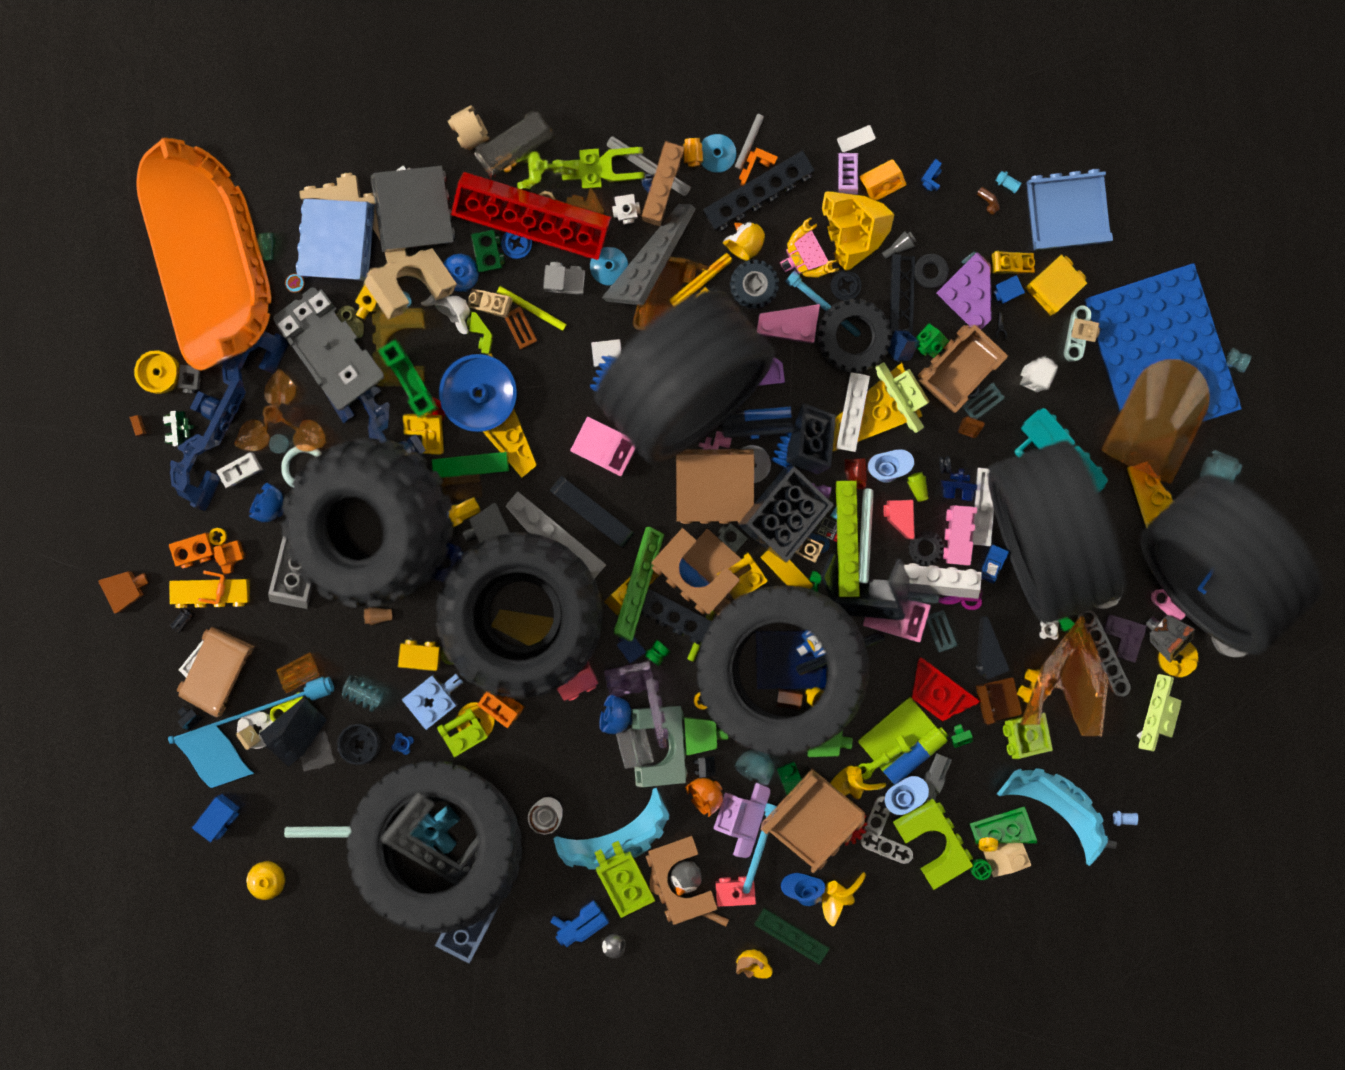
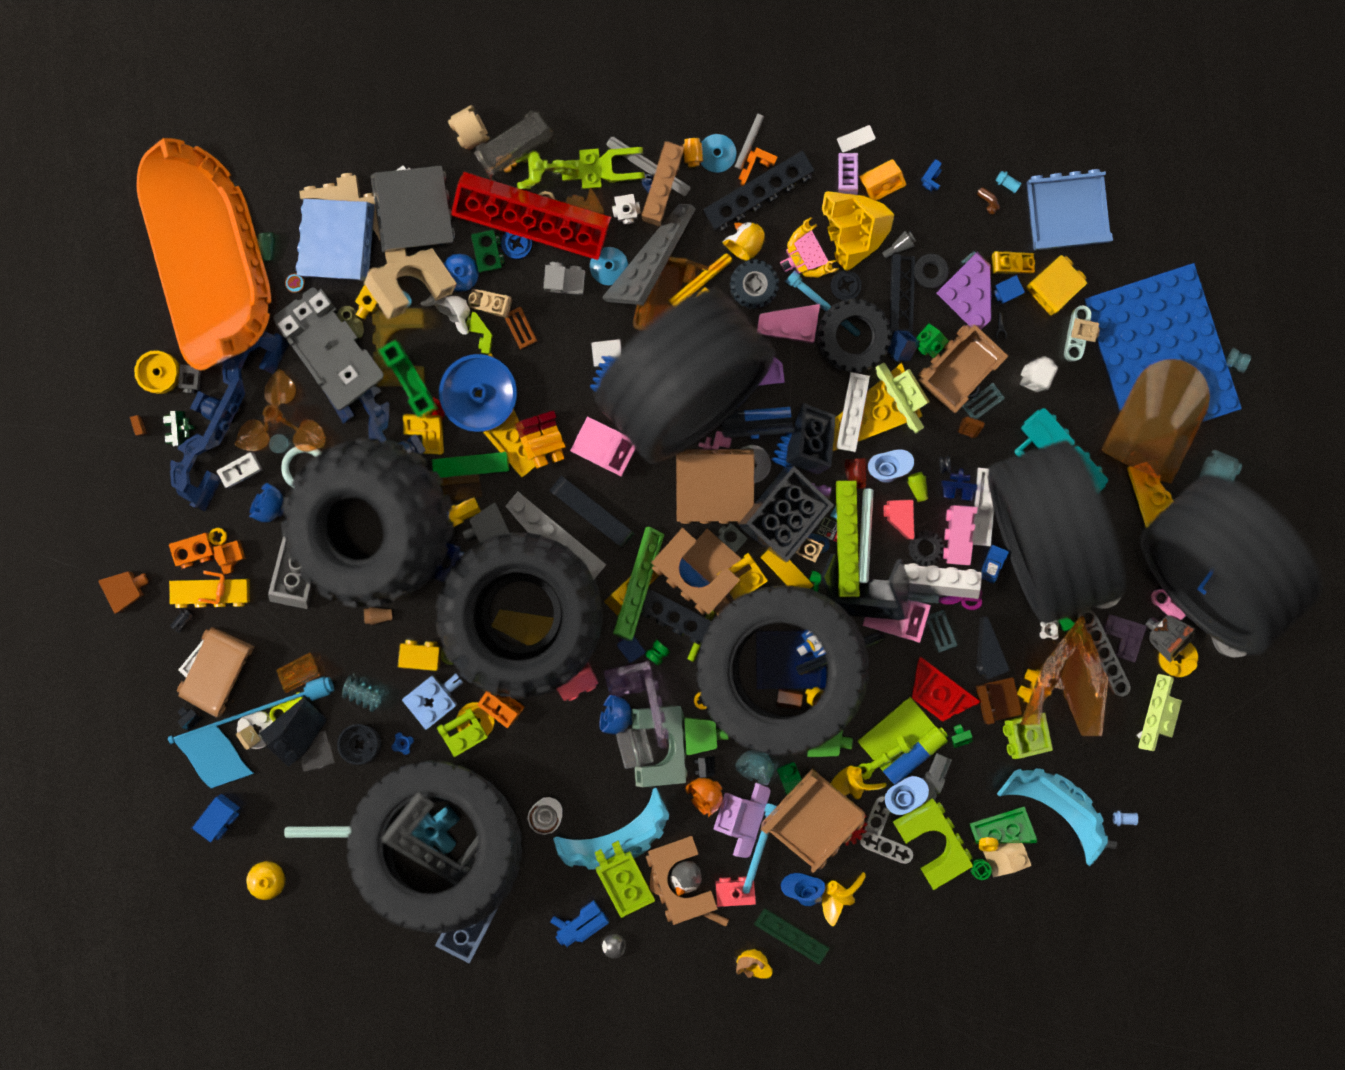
neon yellow bar [496,286,567,331] -> none
none -> light orange hips [515,410,565,468]

